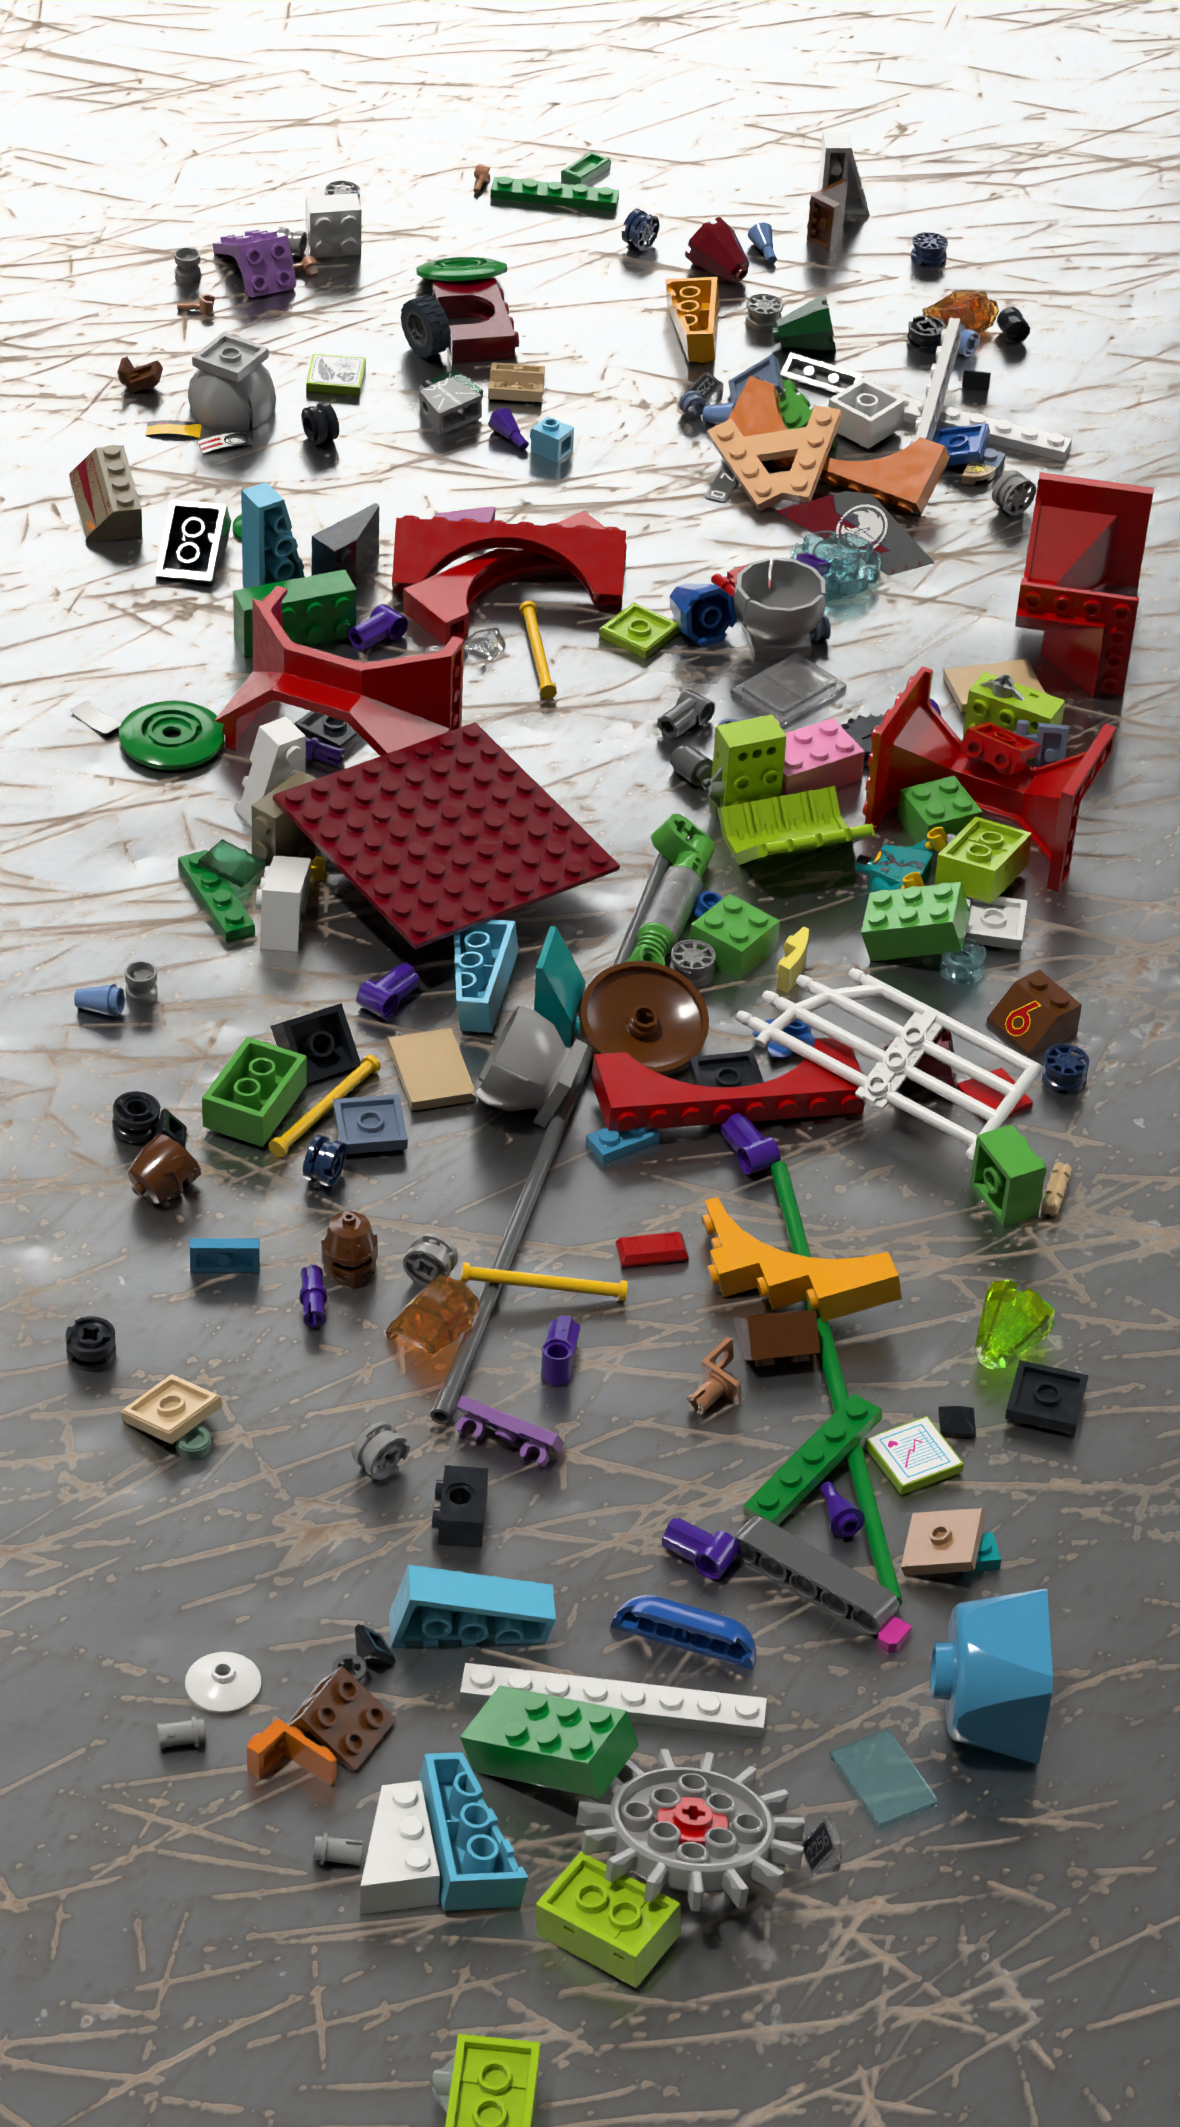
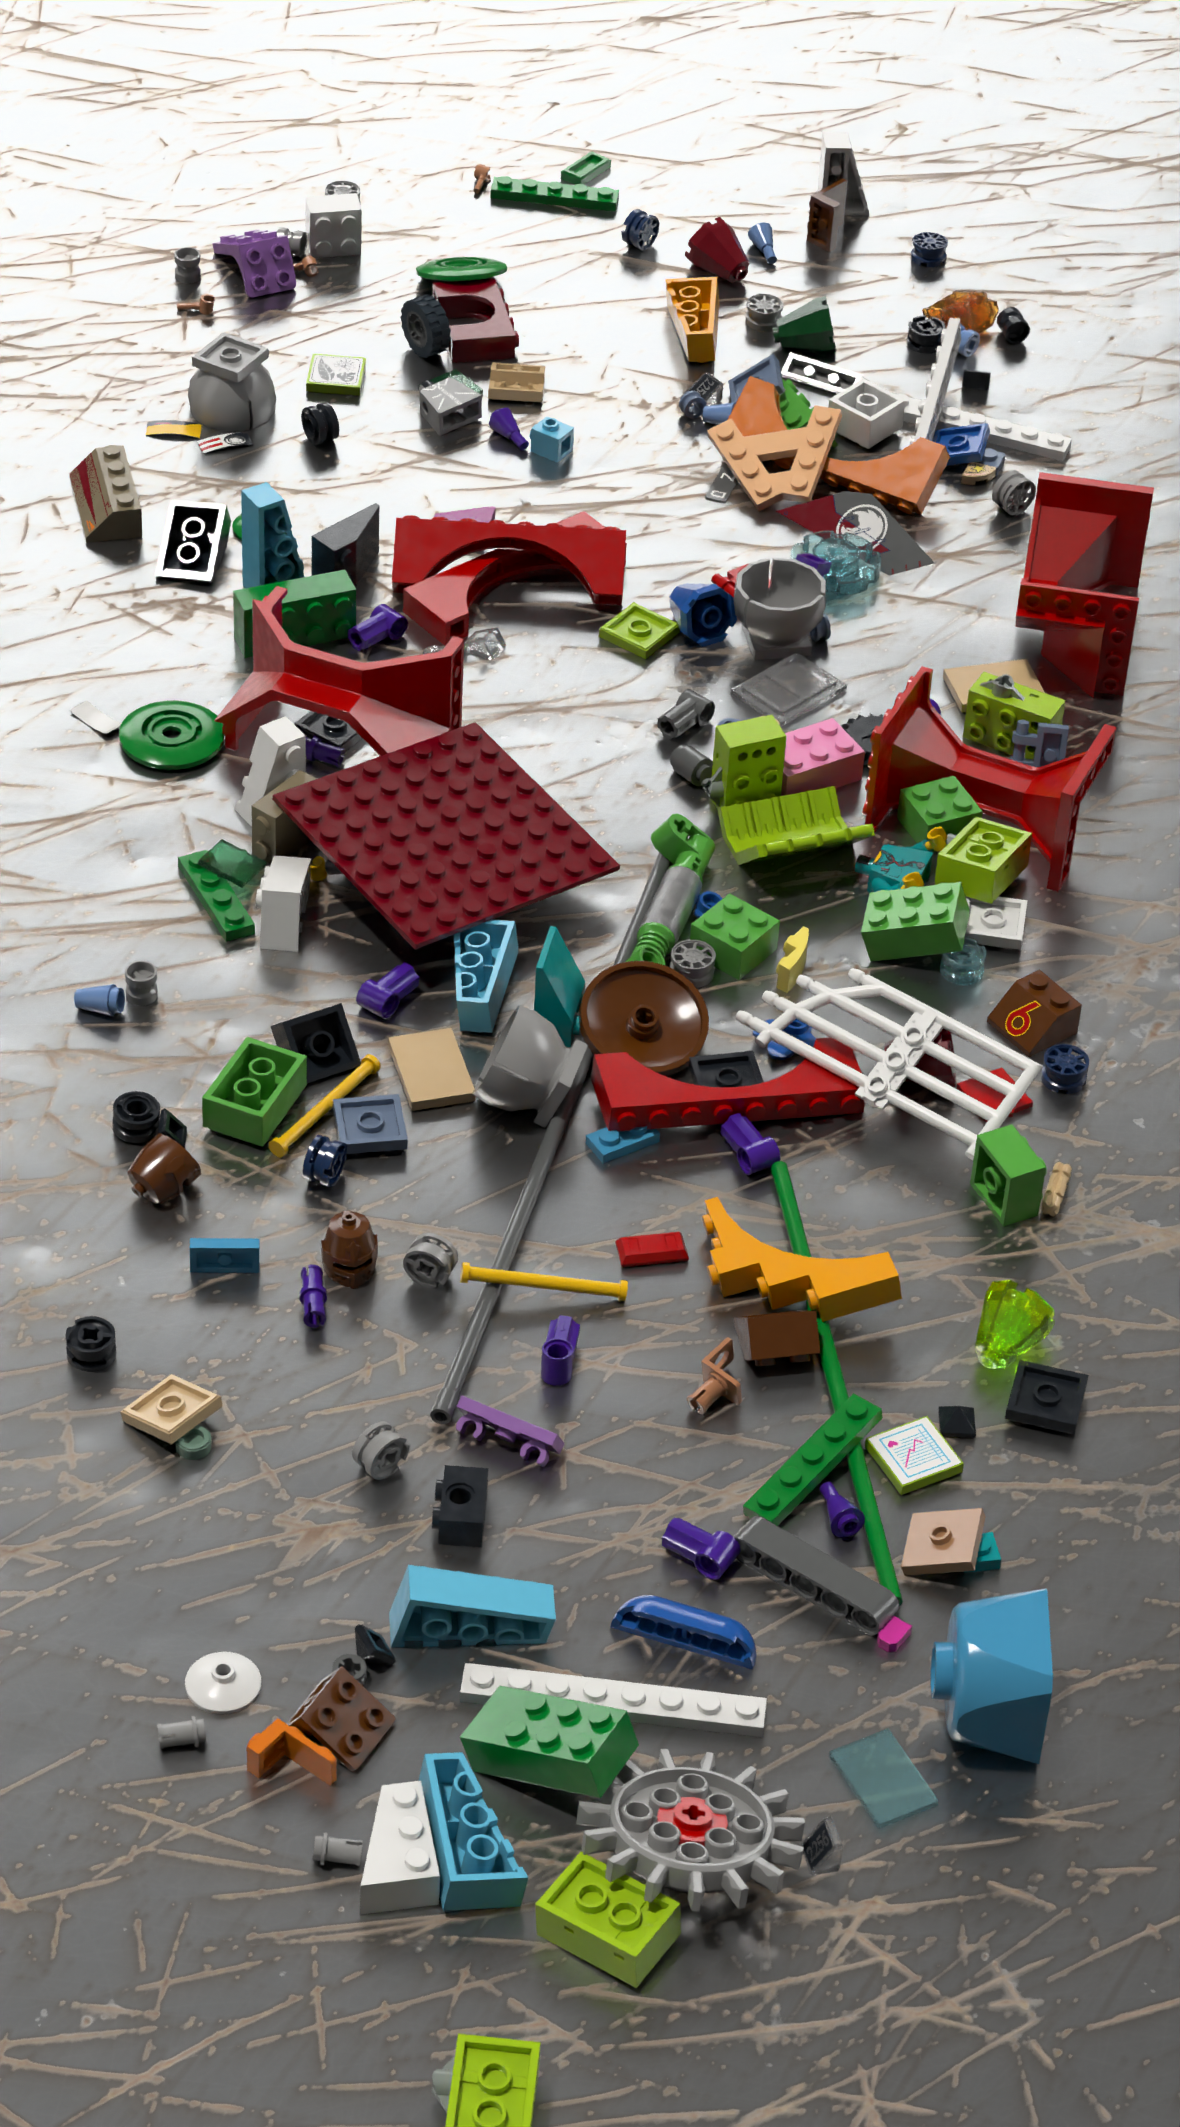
reddish brown bracket [117,356,163,393] -> none
clear orange slope [385,1274,481,1355] -> none
yellow bar [519,601,557,699] -> none
red plate [959,722,1042,776] -> none

